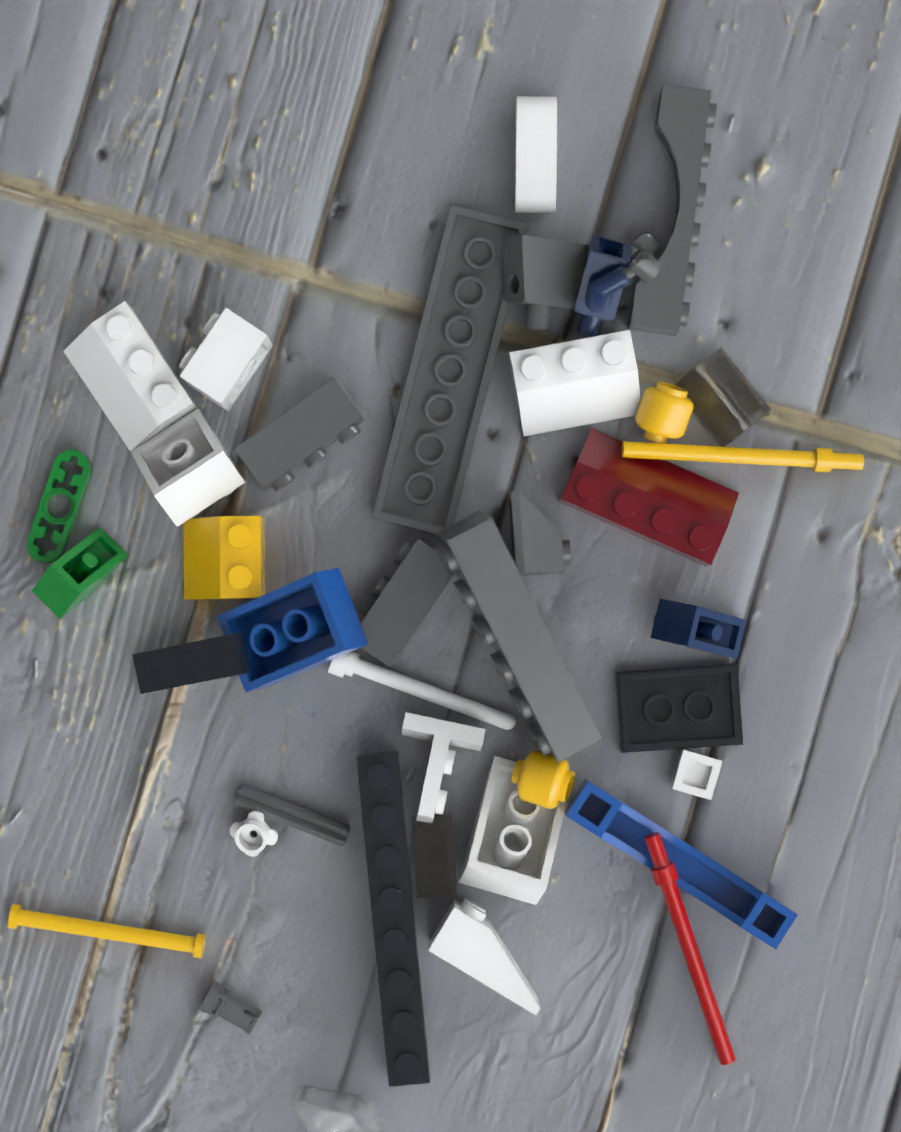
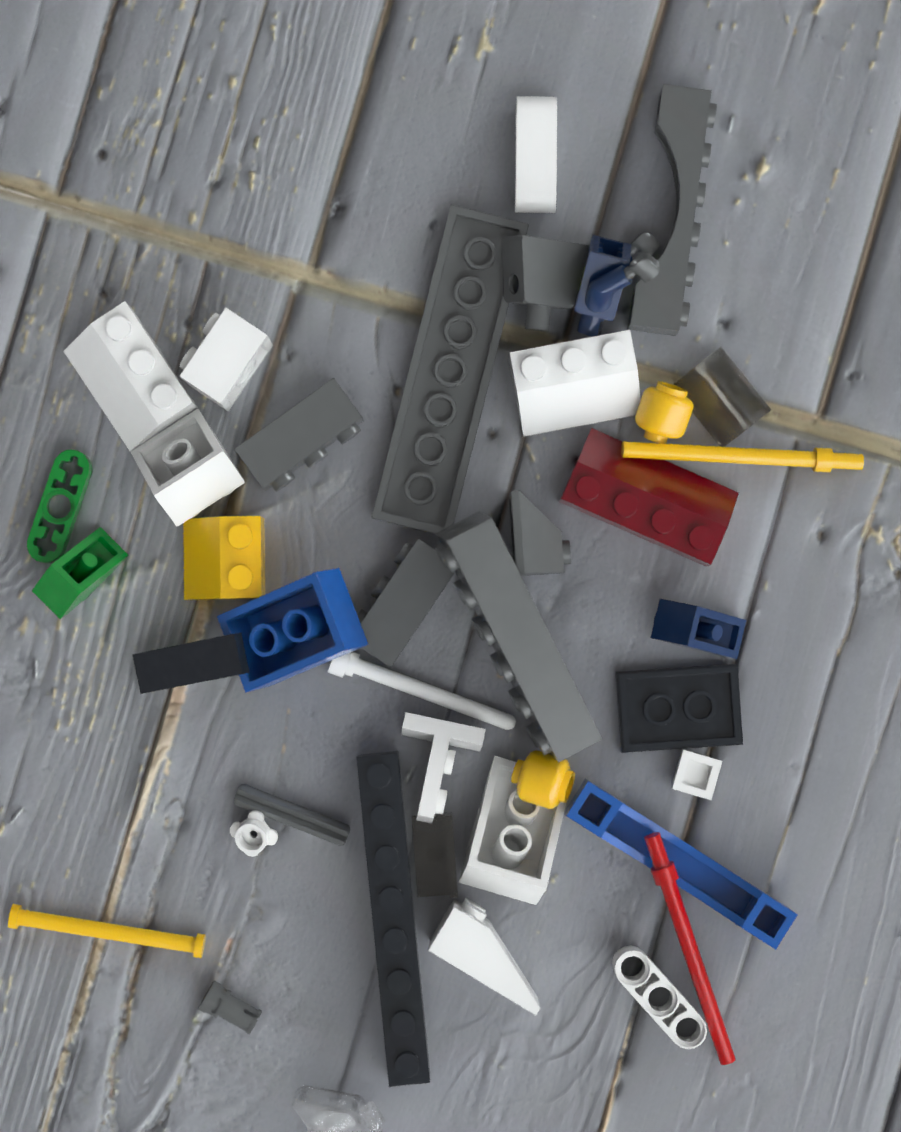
none -> white beam [612,945,707,1049]

